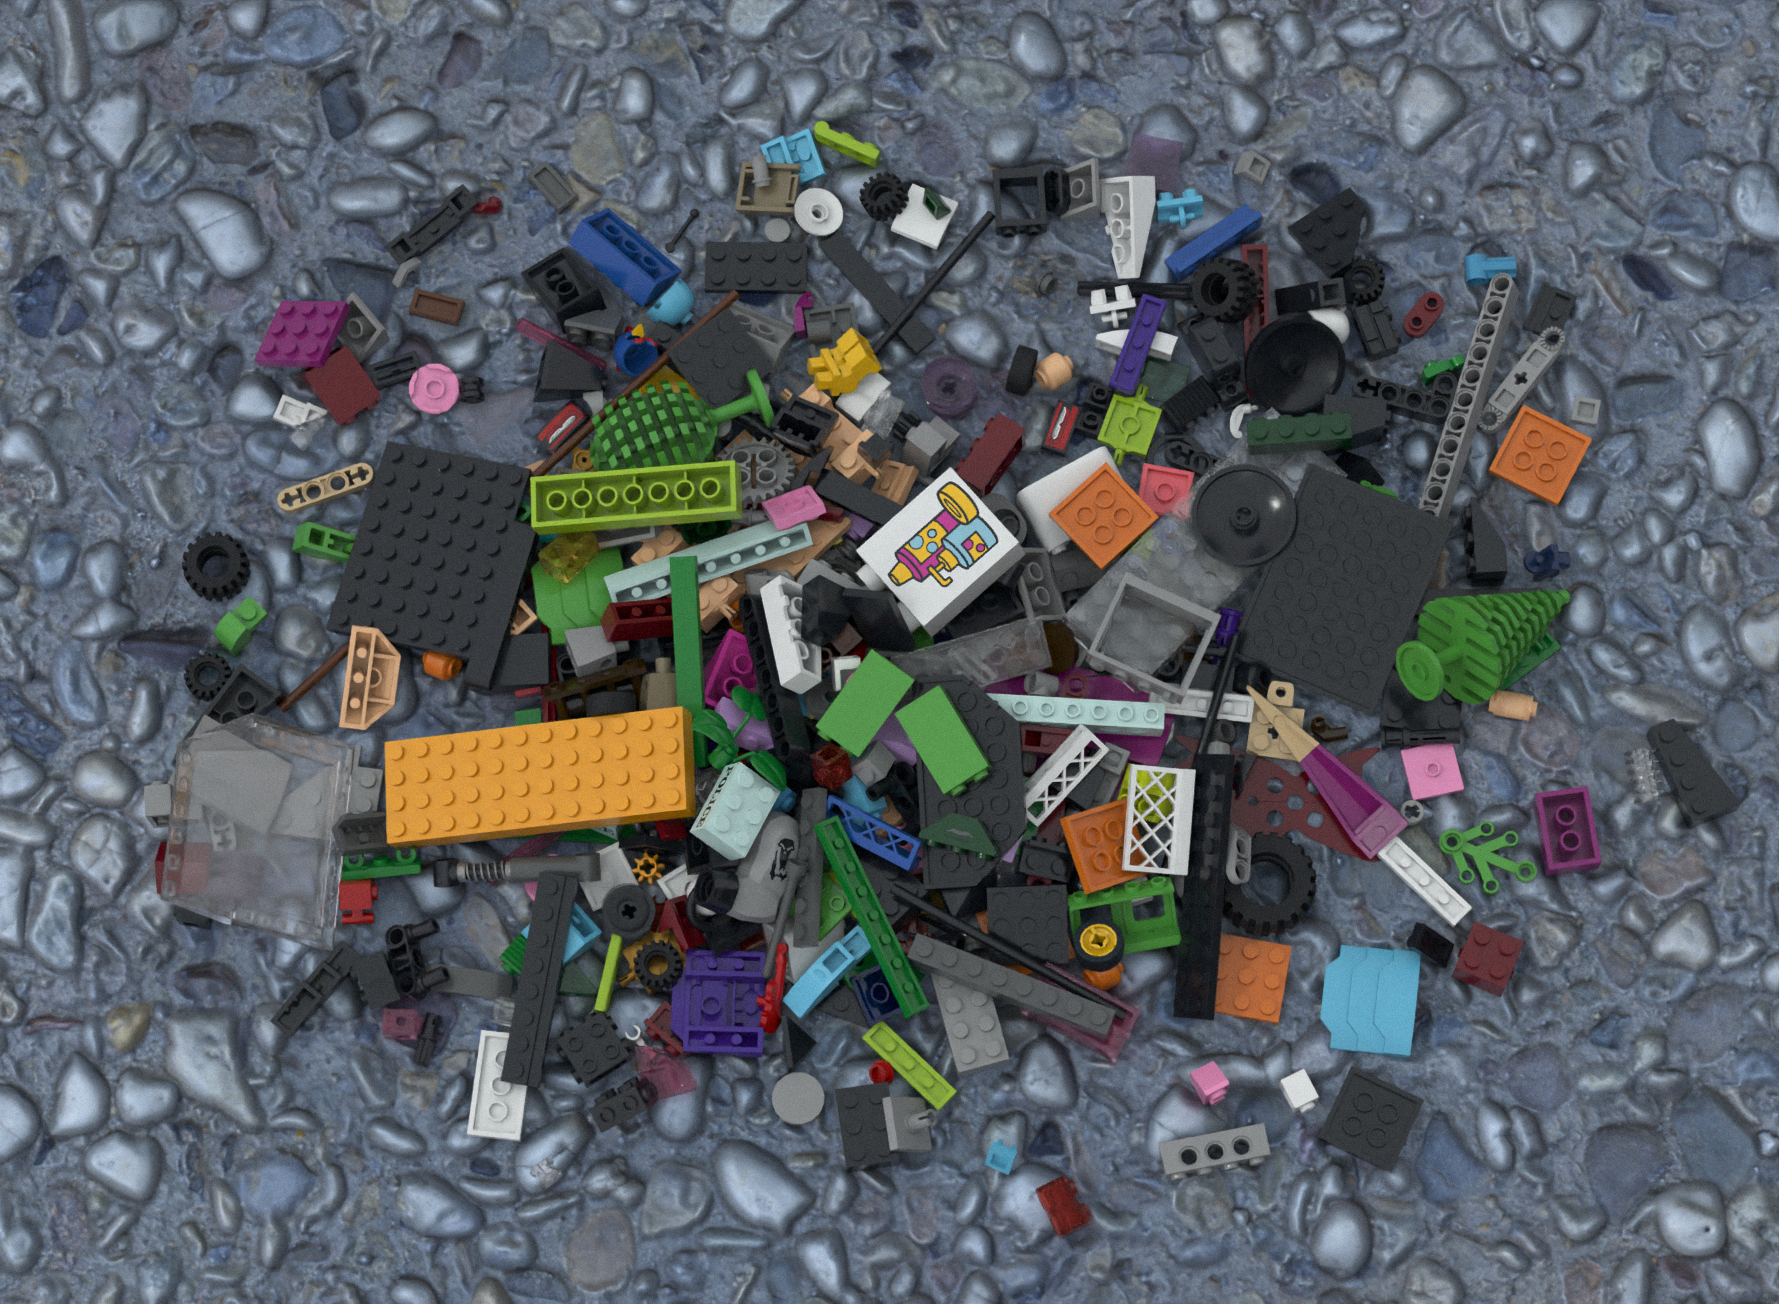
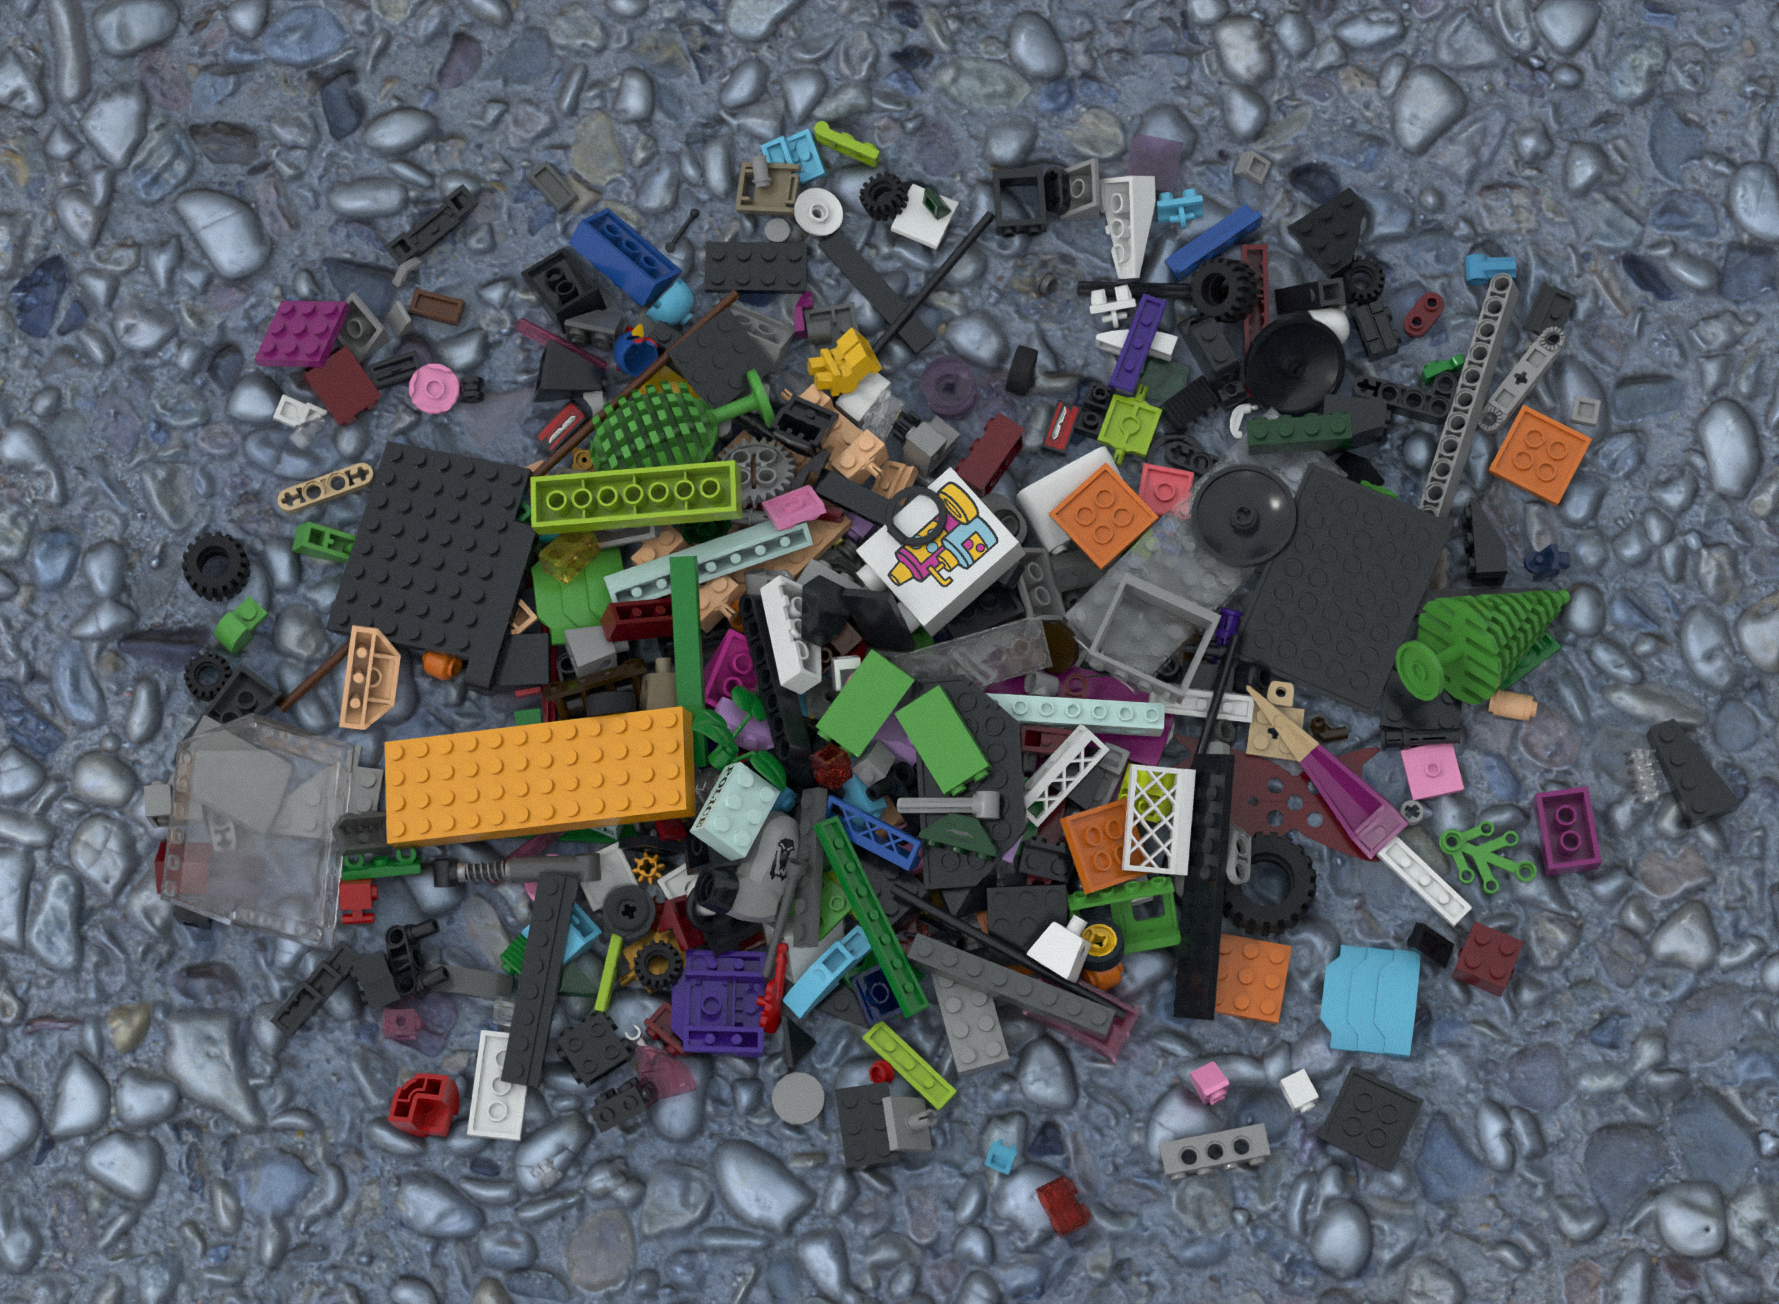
black axle [413,1012,442,1066] -> none
dark red arm [472,196,502,214] -> none
black panel [857,432,895,470] -> none
light nougat head [1034,352,1074,390] -> none
black plate [1233,750,1258,796] -> none
none -> light grey slope [386,301,414,337]
none -> red brick [387,1073,460,1138]
none -> black piece [885,486,947,547]
none -> light grey axle [897,791,1000,820]
none -> white torso [1027,915,1091,983]

